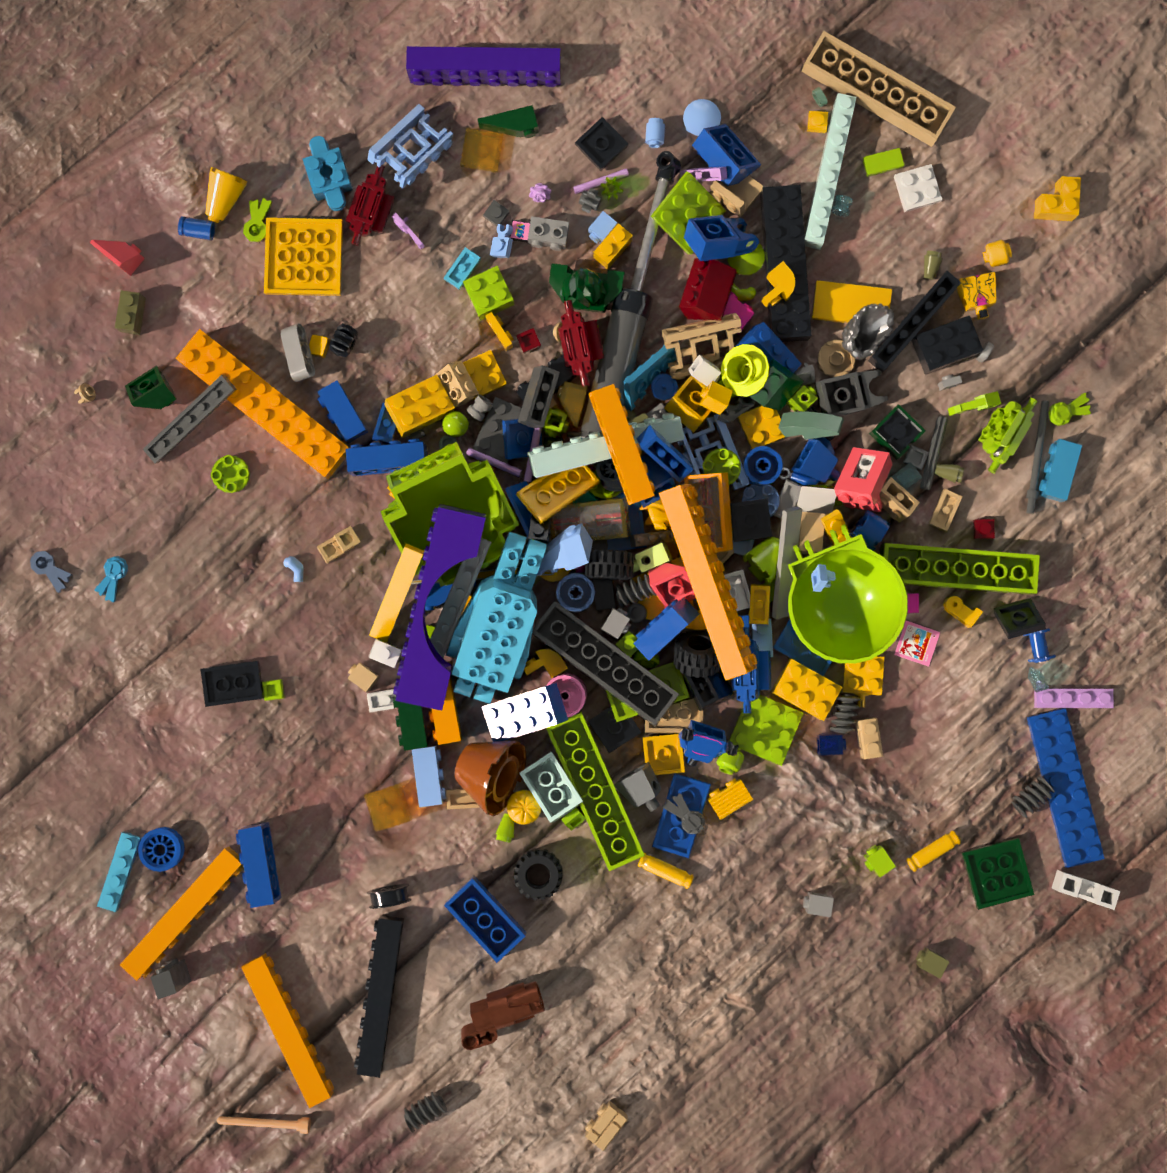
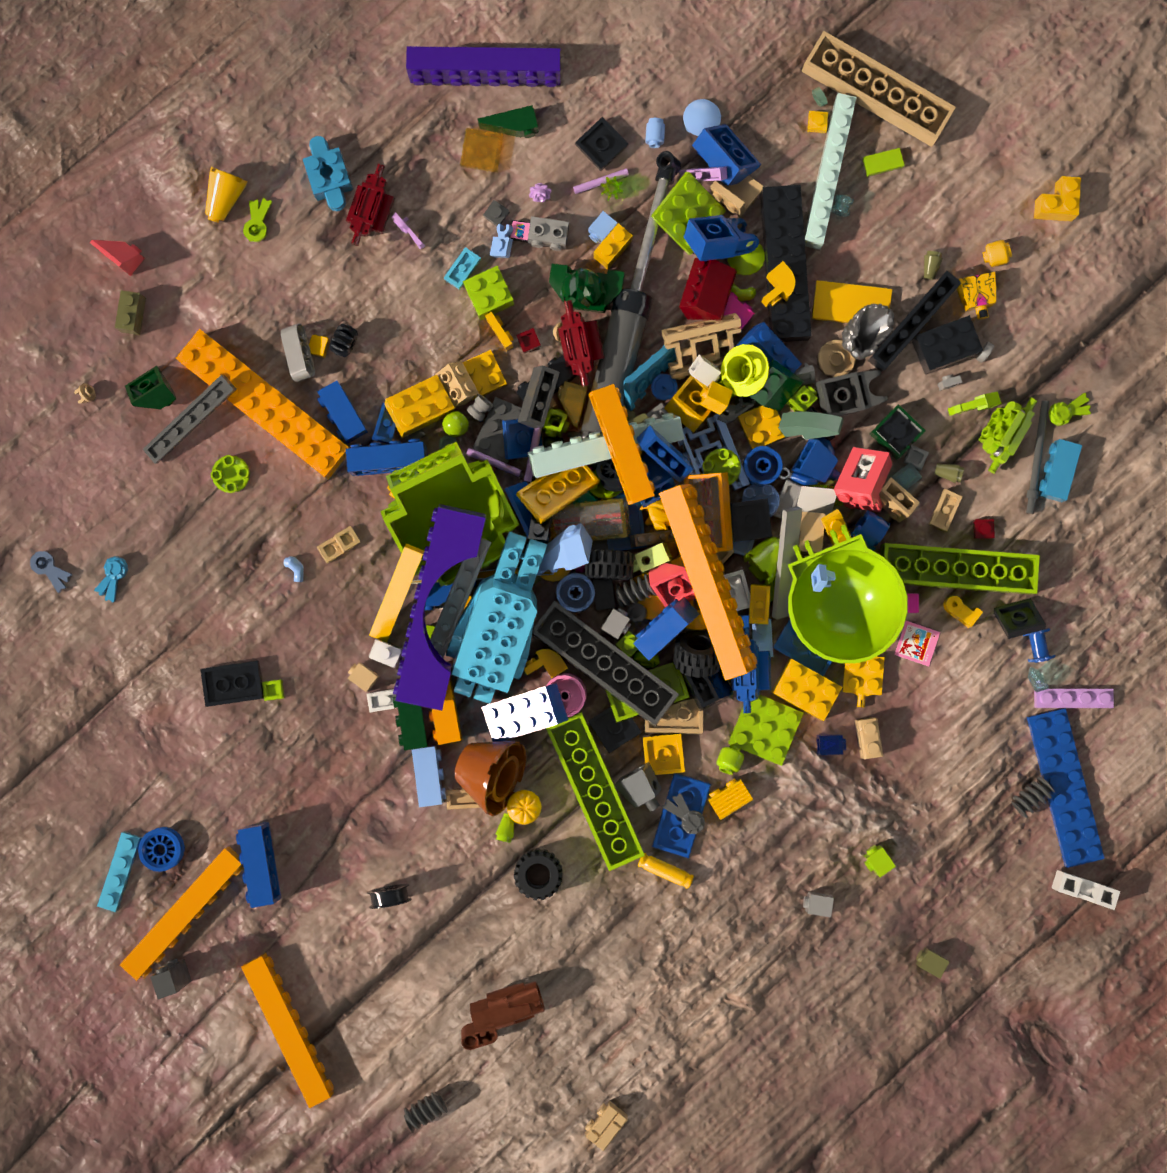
blue piece [178,216,215,241] -> none
light nougat piece [217,1116,311,1134] -> none
yellow plate [264,218,343,296] -> none
black brick [354,915,404,1078] -> none
clear yellow slope [364,782,412,831] -> none
light blue fence [367,104,453,188] -> none
blue brick [444,876,527,963] -> none
light aqua slope [519,752,583,823] -> none
lime tile [561,808,586,831] -> none
dark grey gear [579,187,602,213] -> none
blue torso [678,720,739,766] -> none
dark grey piece [830,693,861,735] -> none
white plate [894,164,942,212] -> none
yellow axle [906,830,961,872] -> none
dark grey axle [920,416,948,490] -> none
dark green plate [961,837,1034,910] -> none

